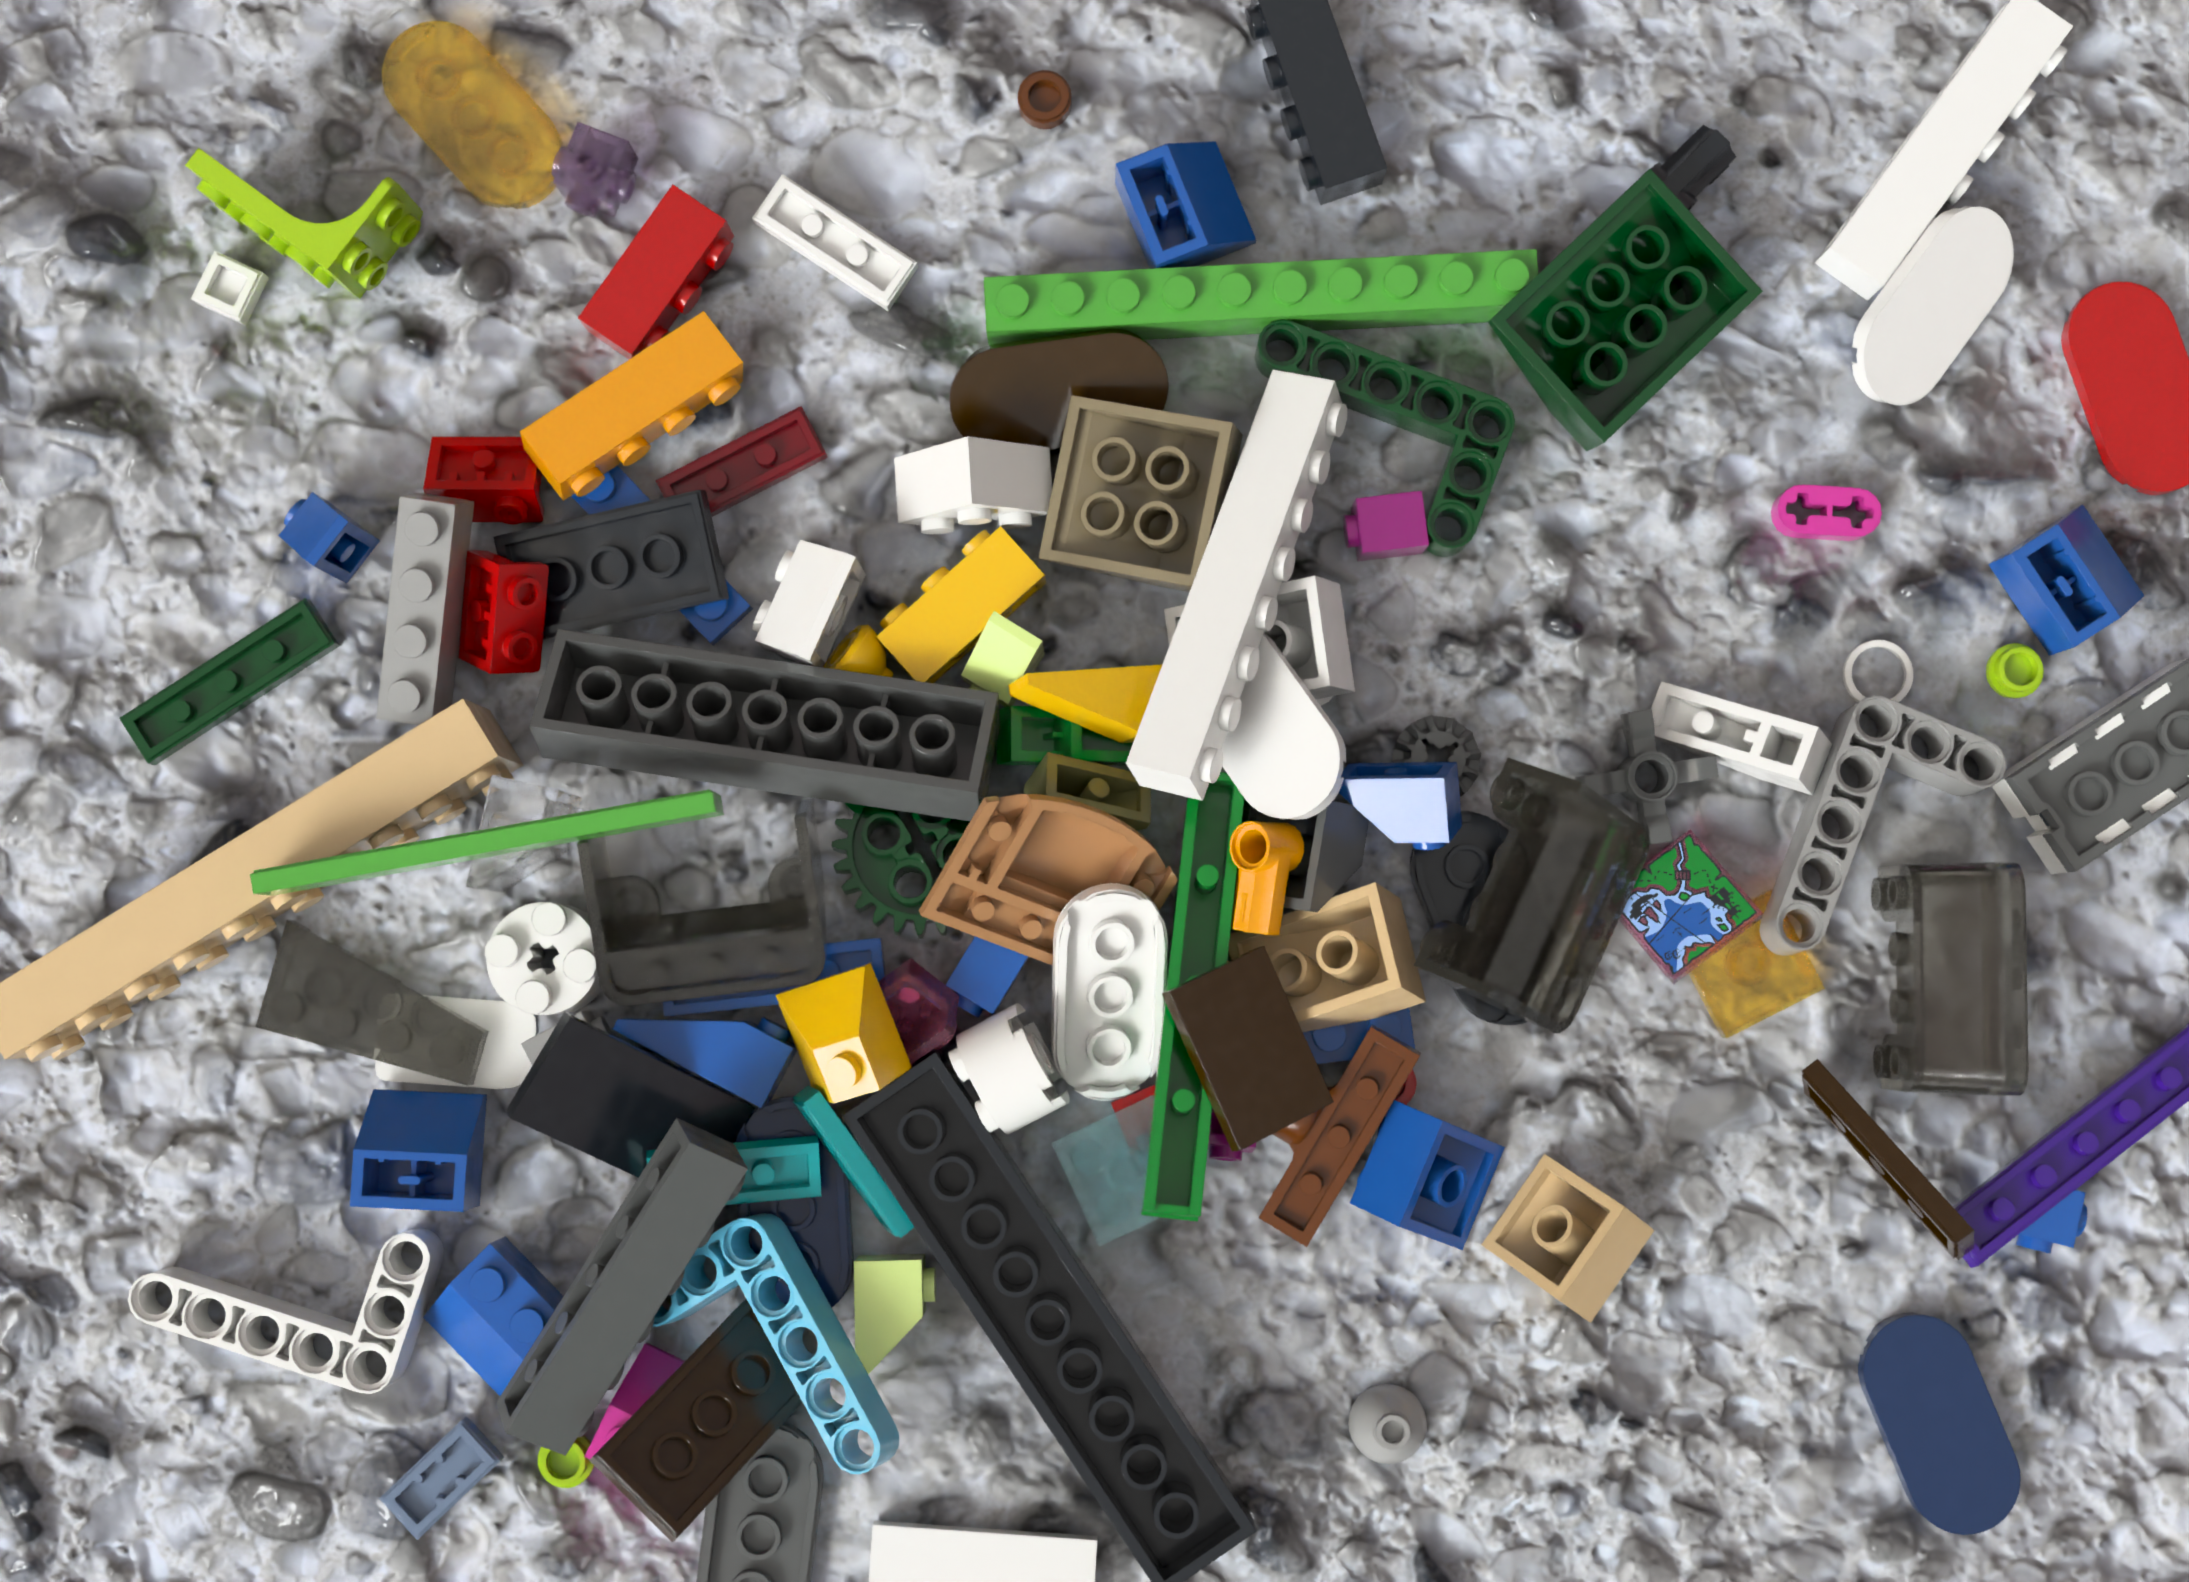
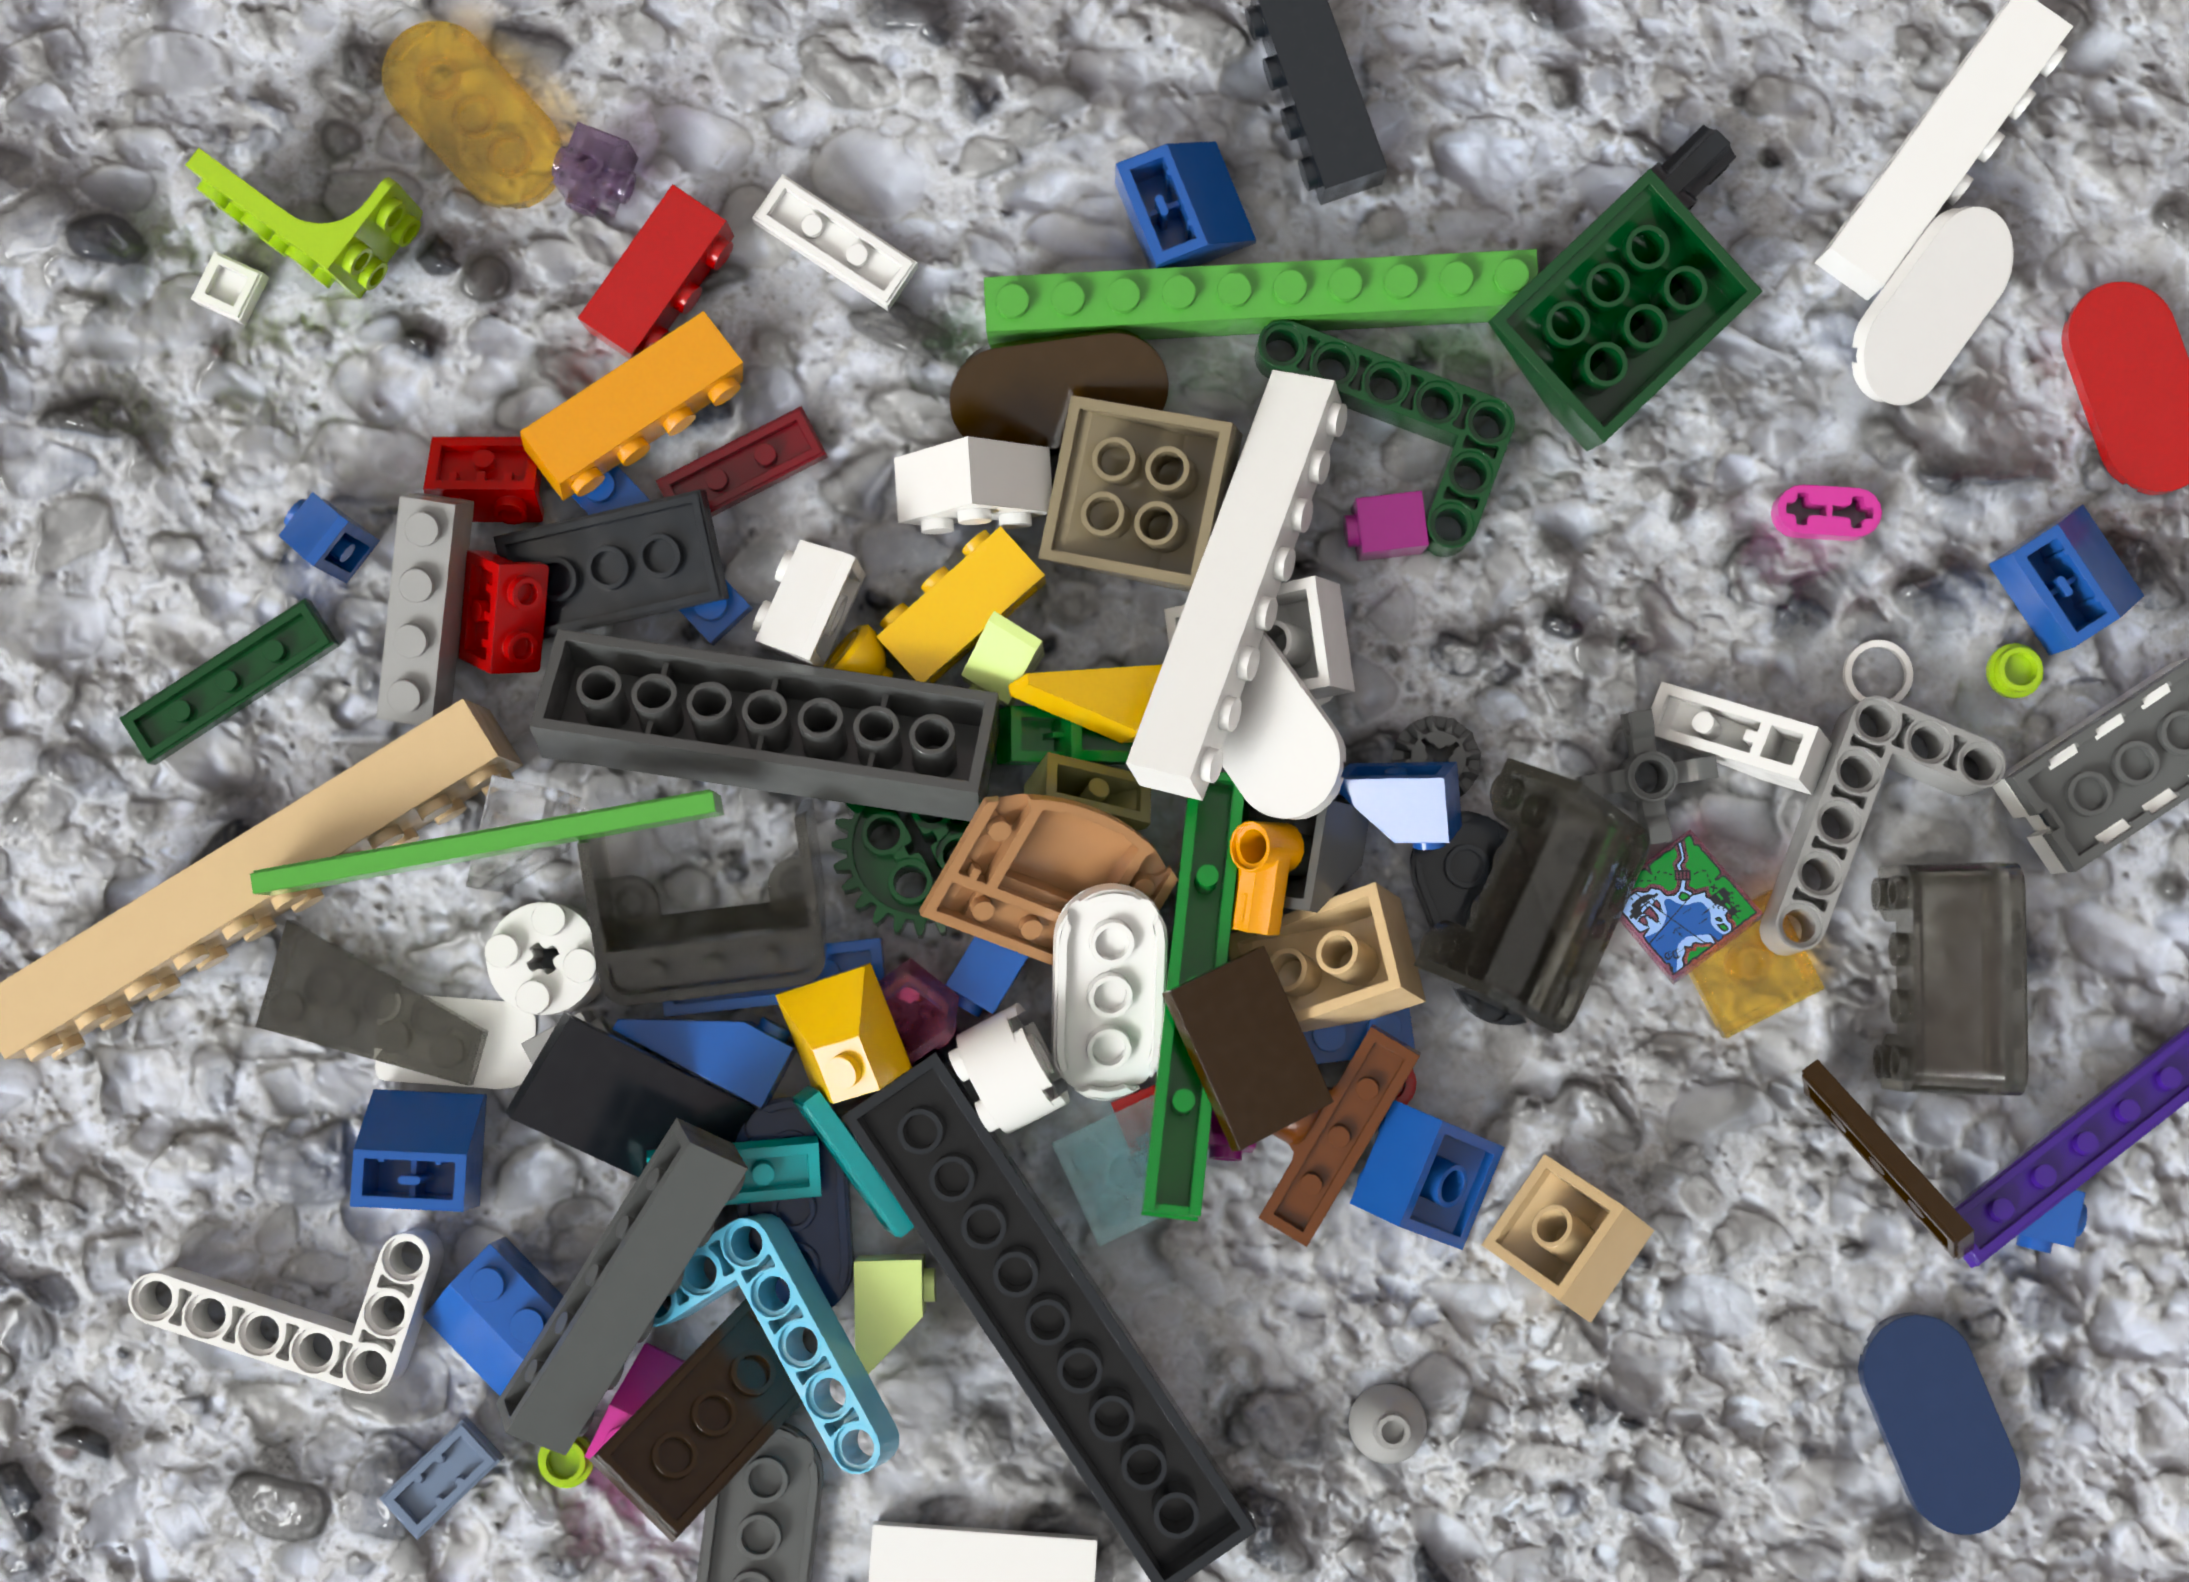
reddish brown tile [1018,70,1072,129] -> none

